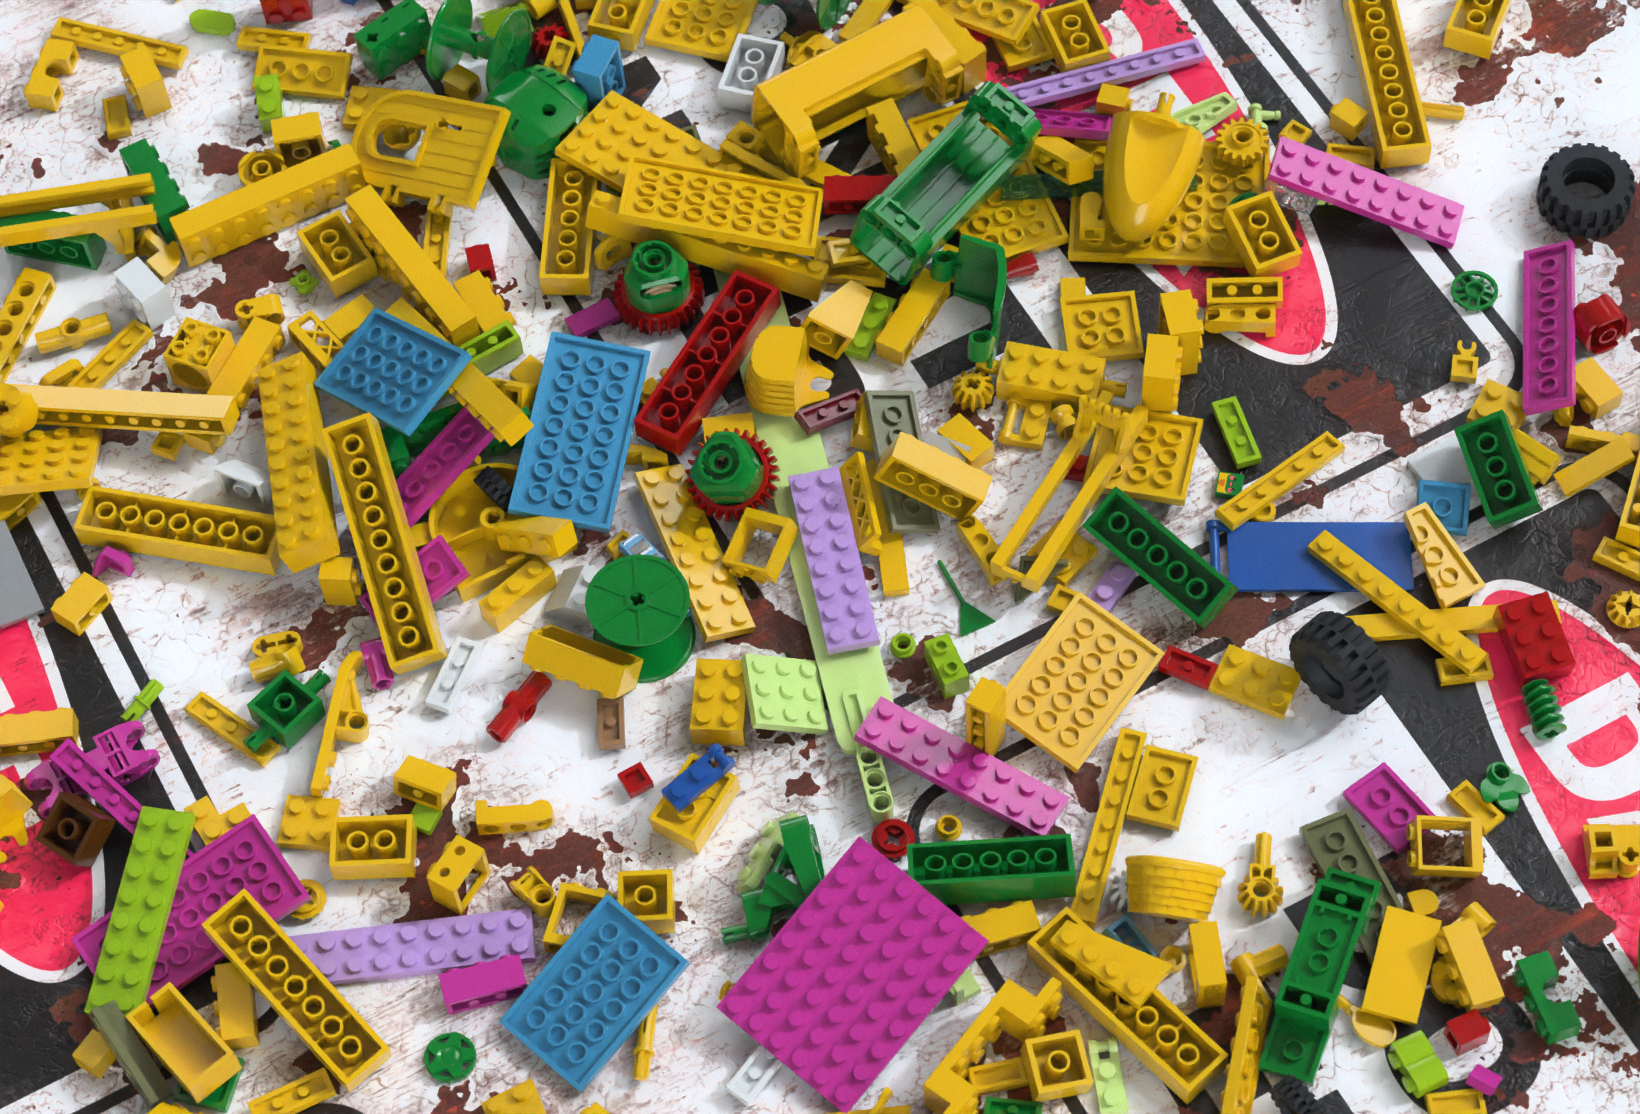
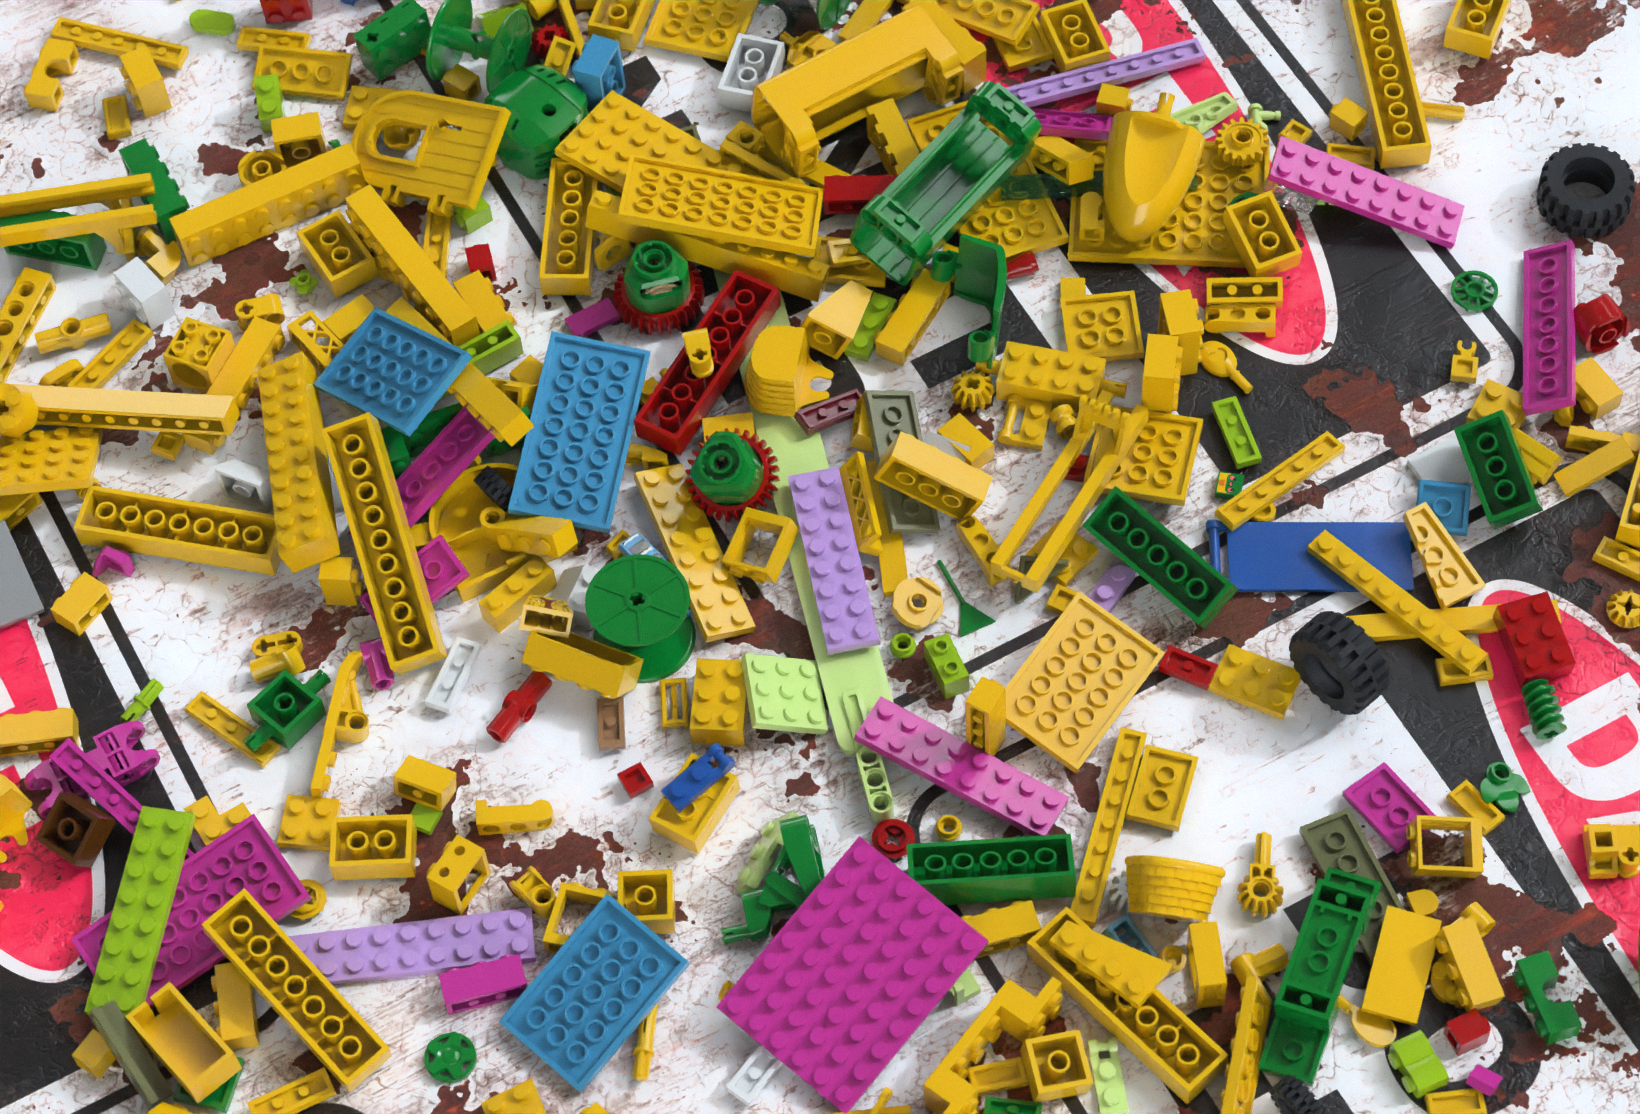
none -> lime brick [452,195,493,235]
none -> yellow torso [519,595,573,638]
none -> yellow tile [660,677,689,730]
none -> yellow piece [682,327,714,378]
none -> yellow plate [890,577,944,630]
none -> yellow piece [1200,341,1253,394]

